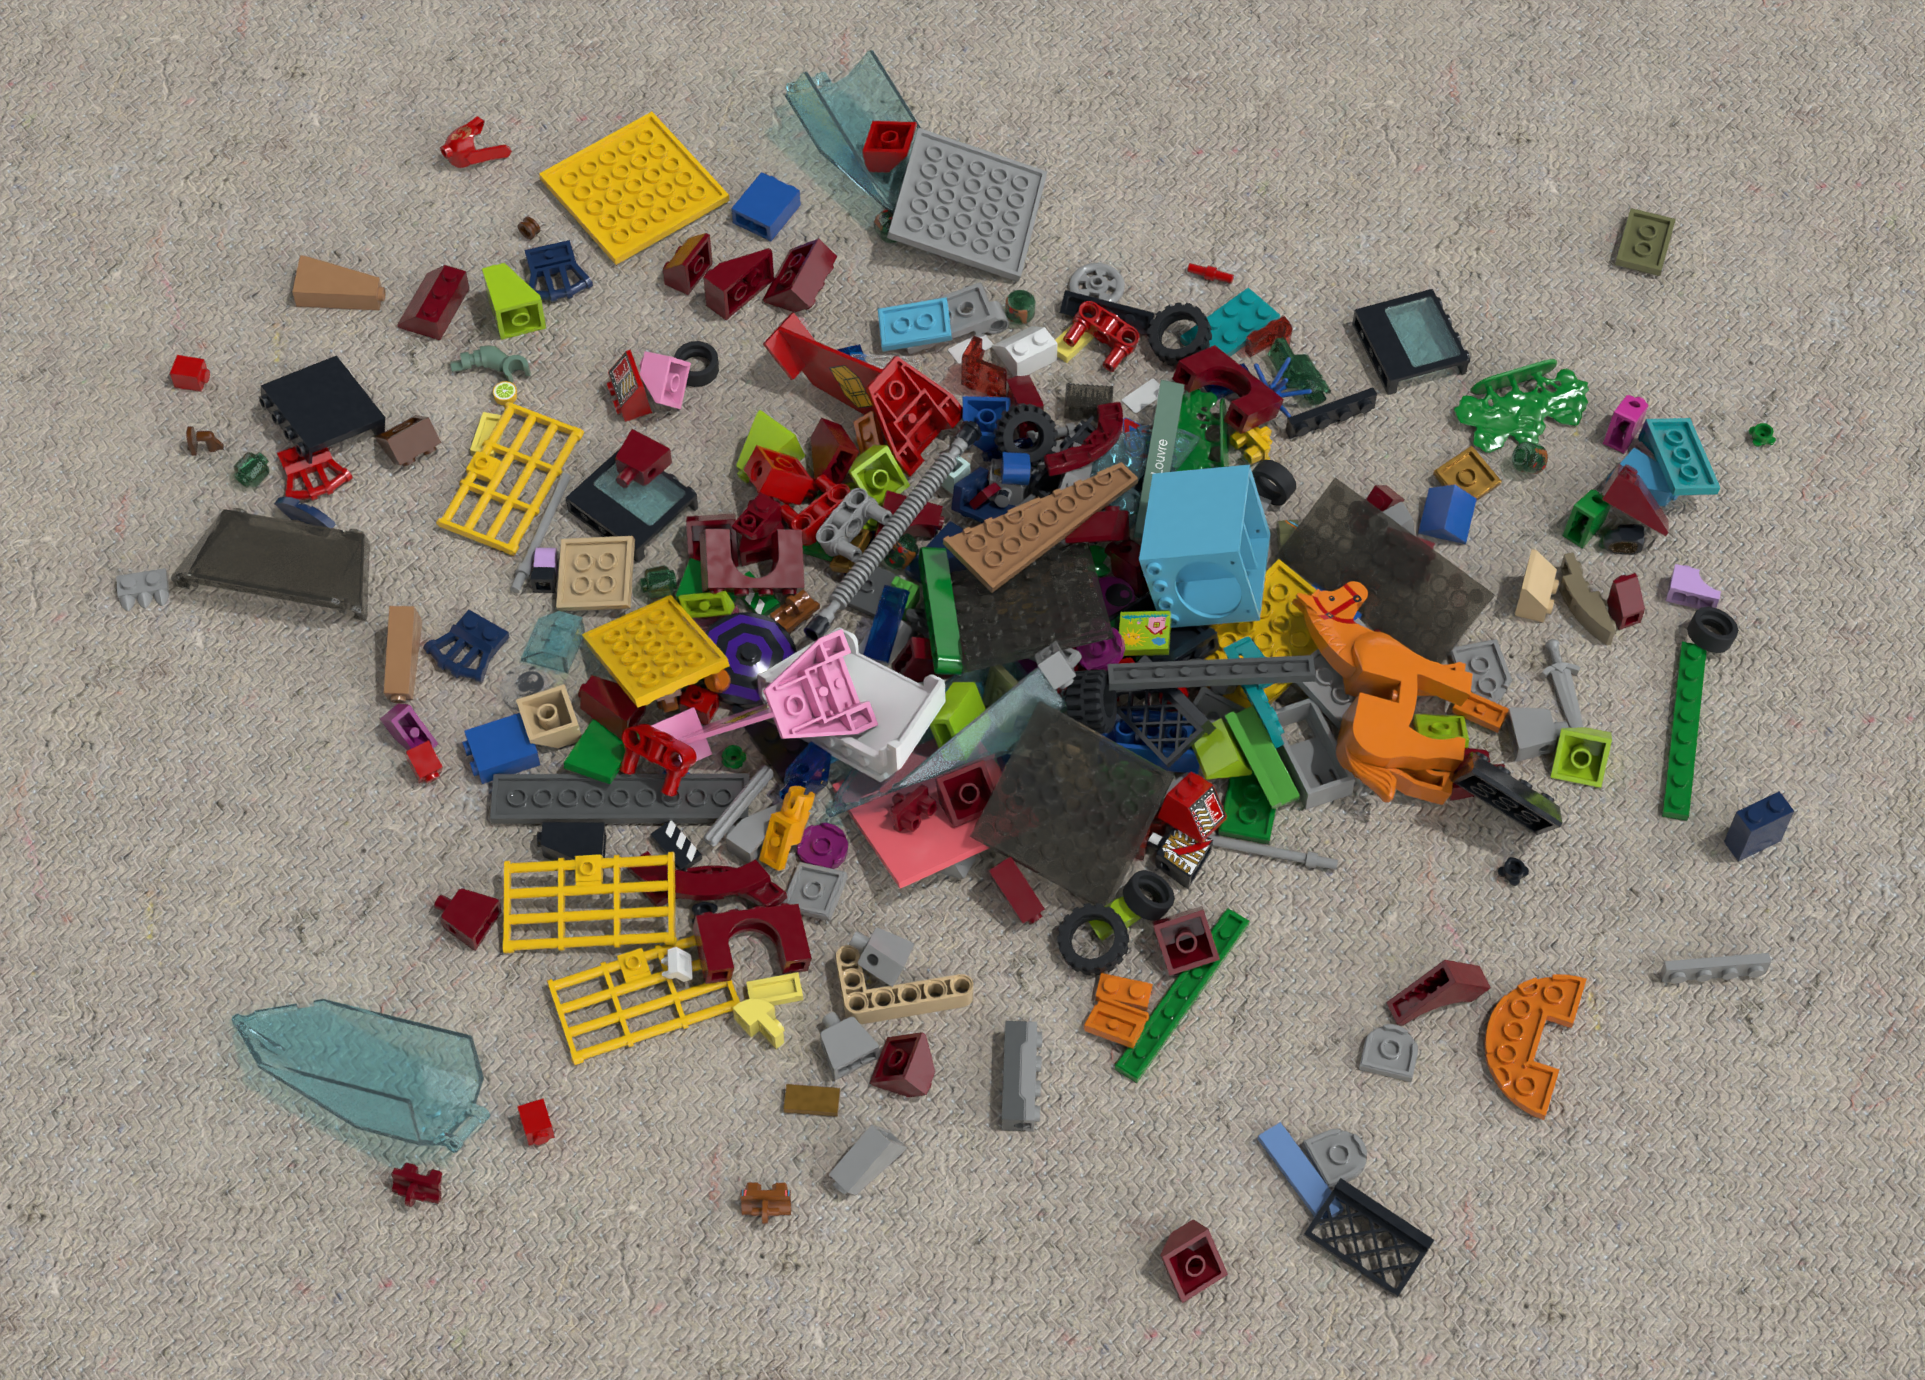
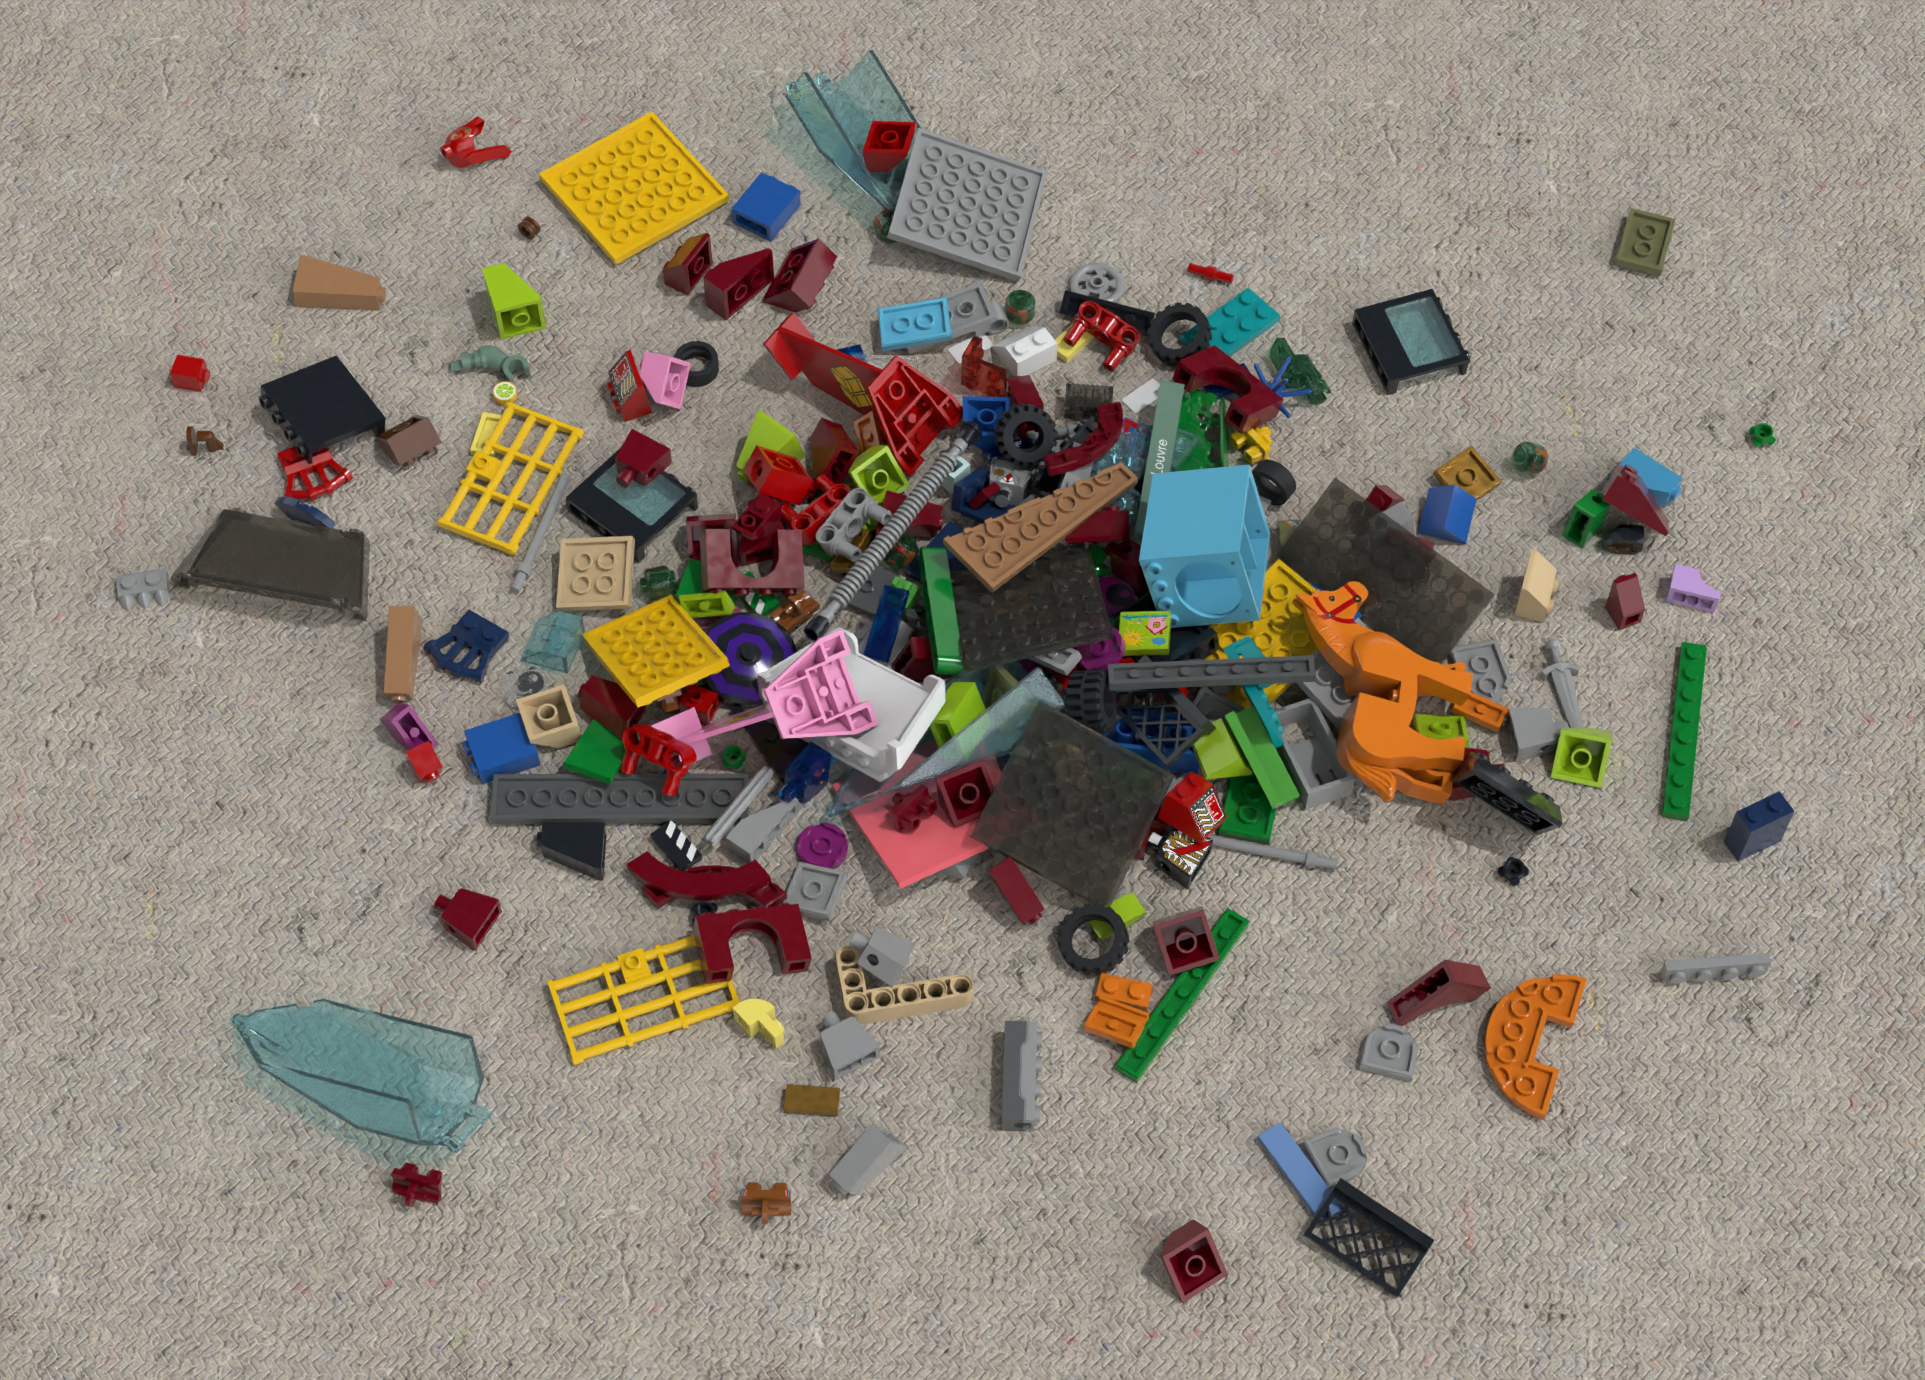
clear green head [233,452,270,488] -> none
dark red slope [397,265,470,340] -> none
yellow door [502,852,677,954] -> none
red brick [517,1098,555,1146] -> none
dark blue plate [524,240,593,303] -> none
leg [530,548,558,593] -> none
white tile [661,947,692,982] -> none
orange tile [705,669,731,693] -> none
light yellow tile [746,972,803,1006] -> none
light orange plate [759,786,815,871] -> none
dark red slope [869,1032,935,1097] -> none
blue piece [1001,452,1031,485] -> none
light grey slope [1035,641,1076,690] -> none
black tyre [1122,870,1175,921] -> none
clear red plate [1245,316,1292,357] -> none
black plate [1286,387,1377,439] -> none
green plant [1454,359,1589,453] -> none
dark tan slope [1559,552,1617,645] -> none
dark pink torso [1603,395,1649,454] -> none
teal plate [1638,418,1720,496] -> none
black tyre [1687,607,1739,653] -> none

